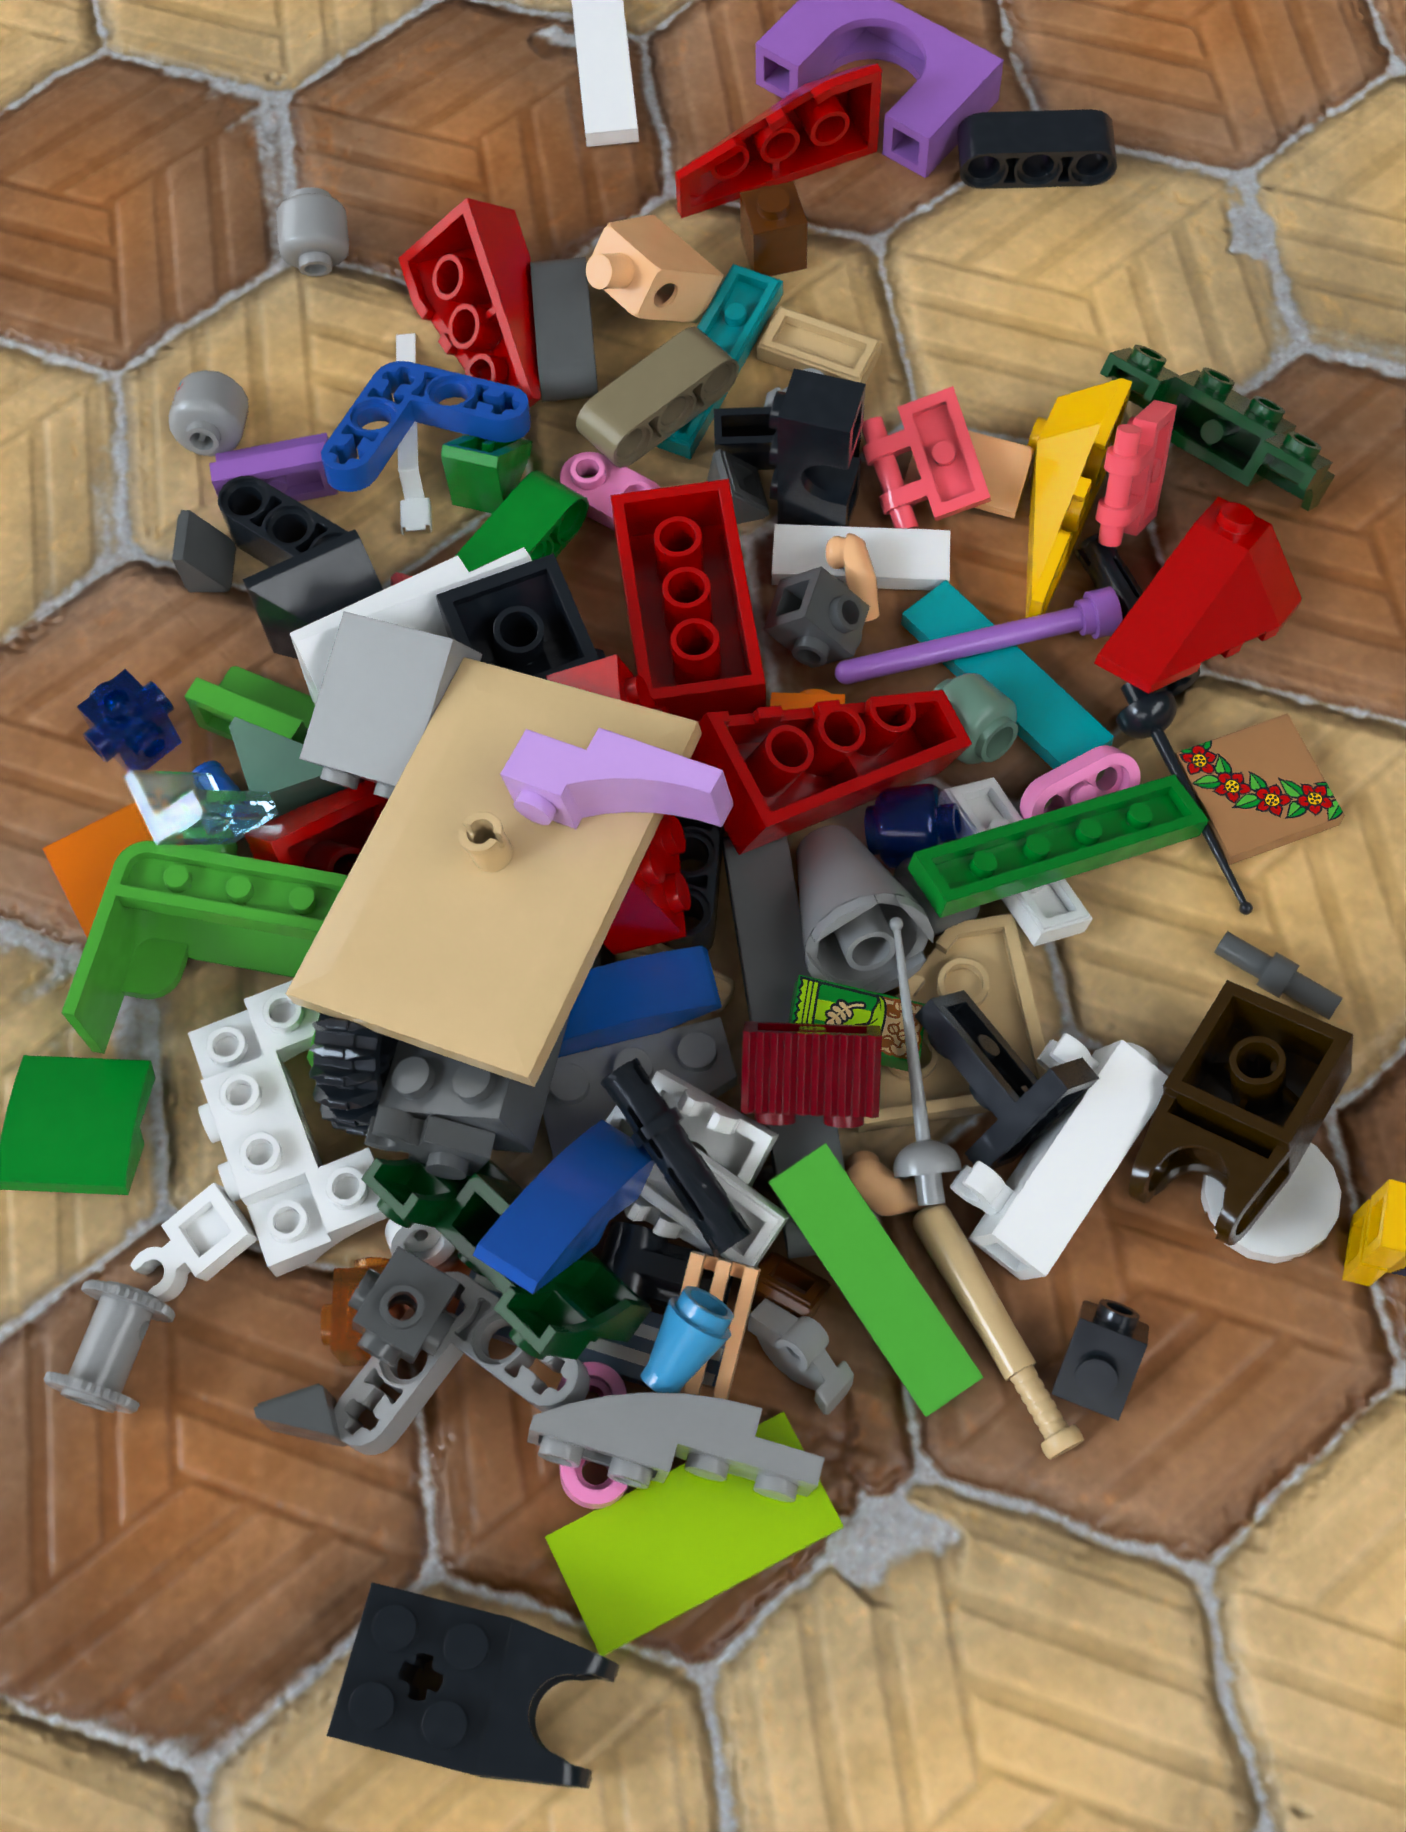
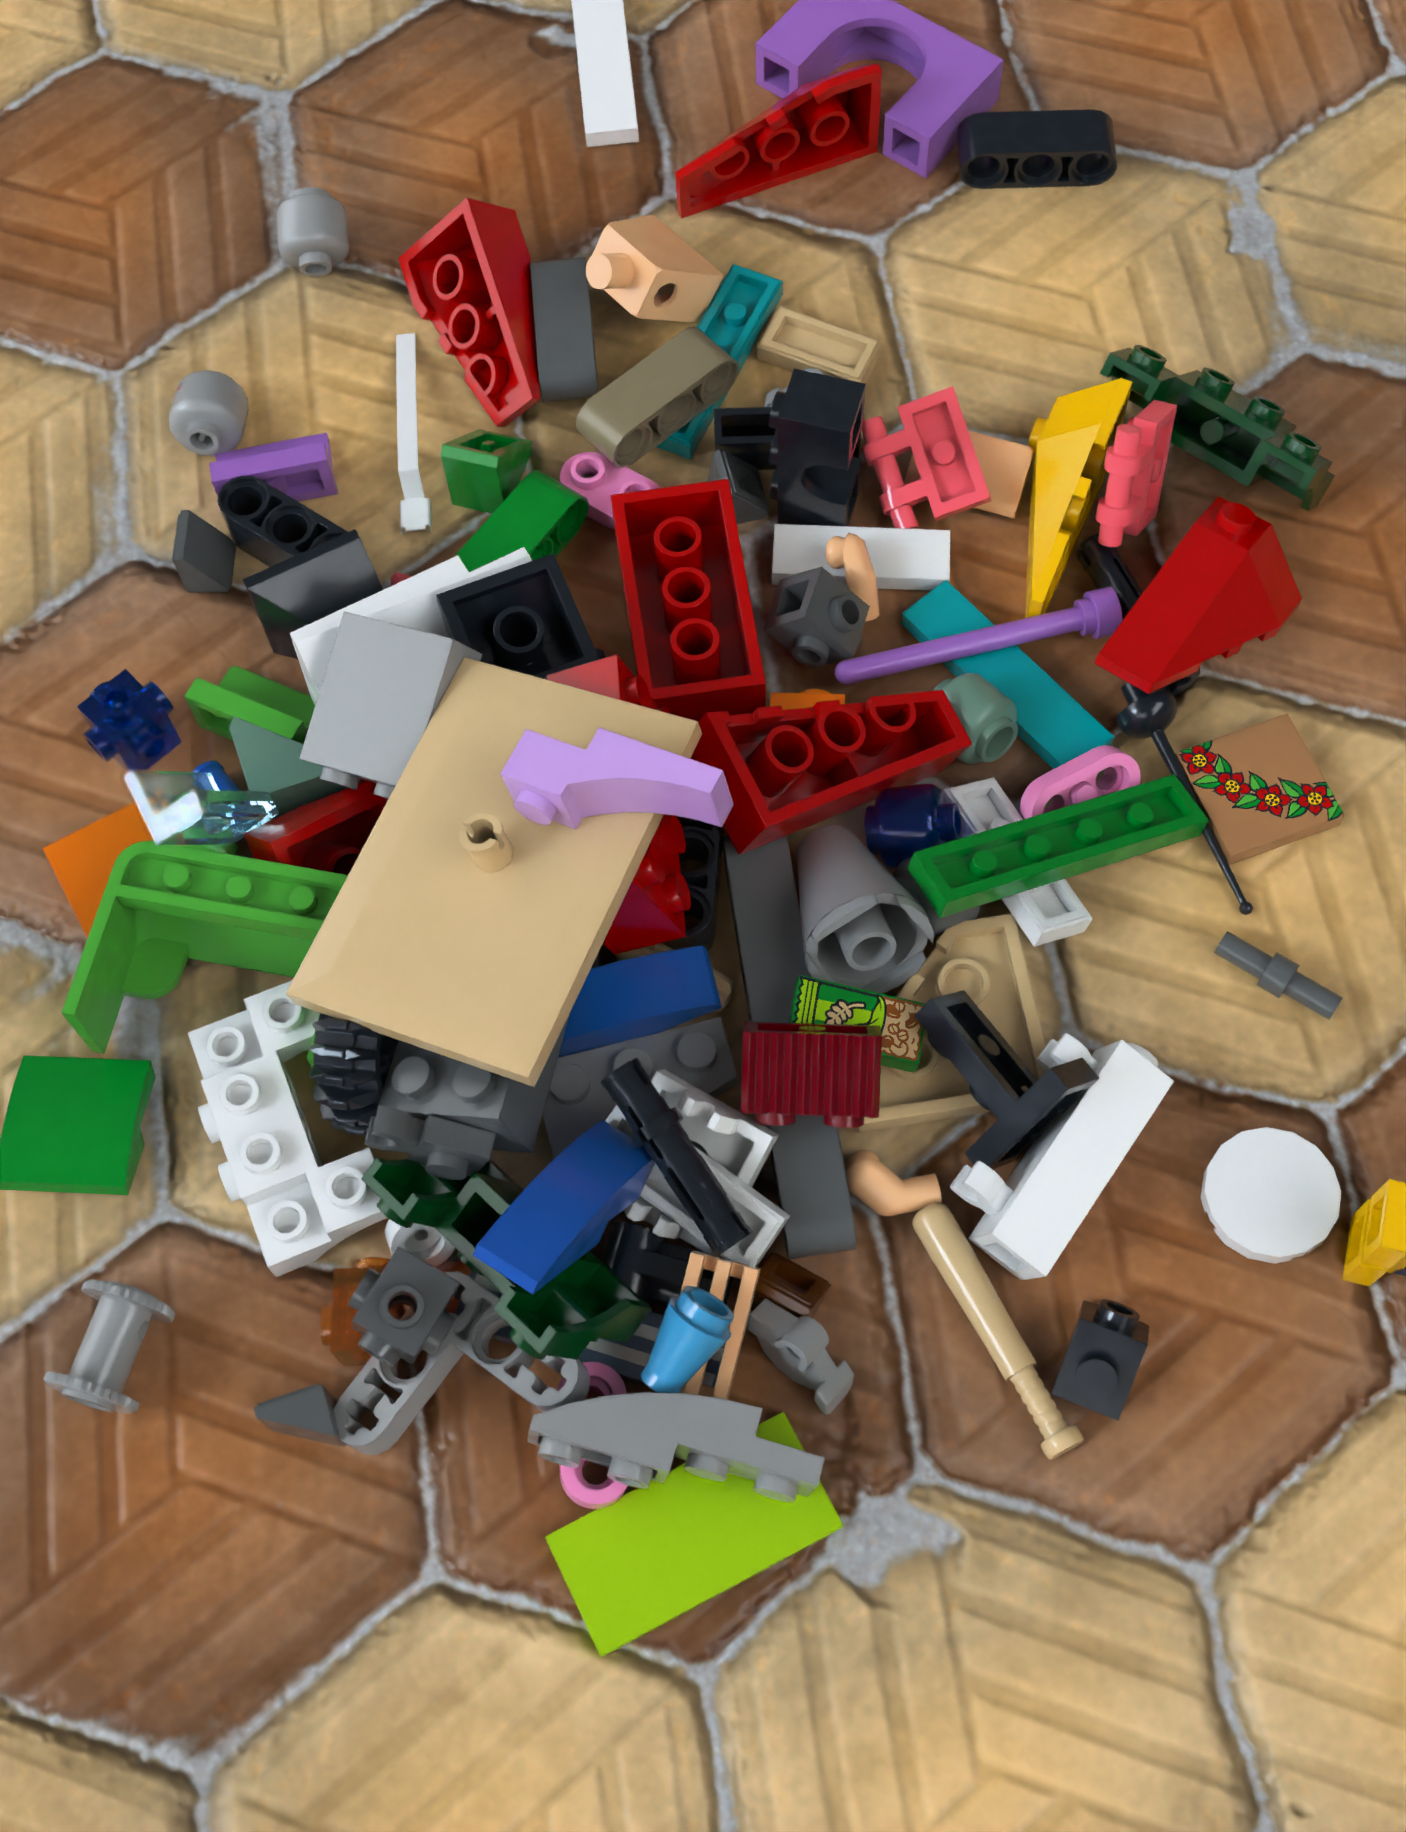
white plate [130,1182,258,1302] -> none
blue beam [321,361,531,492] -> none
black brick [327,1582,619,1789] -> none
reddish brown brick [740,181,808,276] -> none
bright green tile [768,1143,984,1417] -> none
light grey sword [889,917,962,1206] -> none
dark brown brick [1129,980,1353,1246] -> none

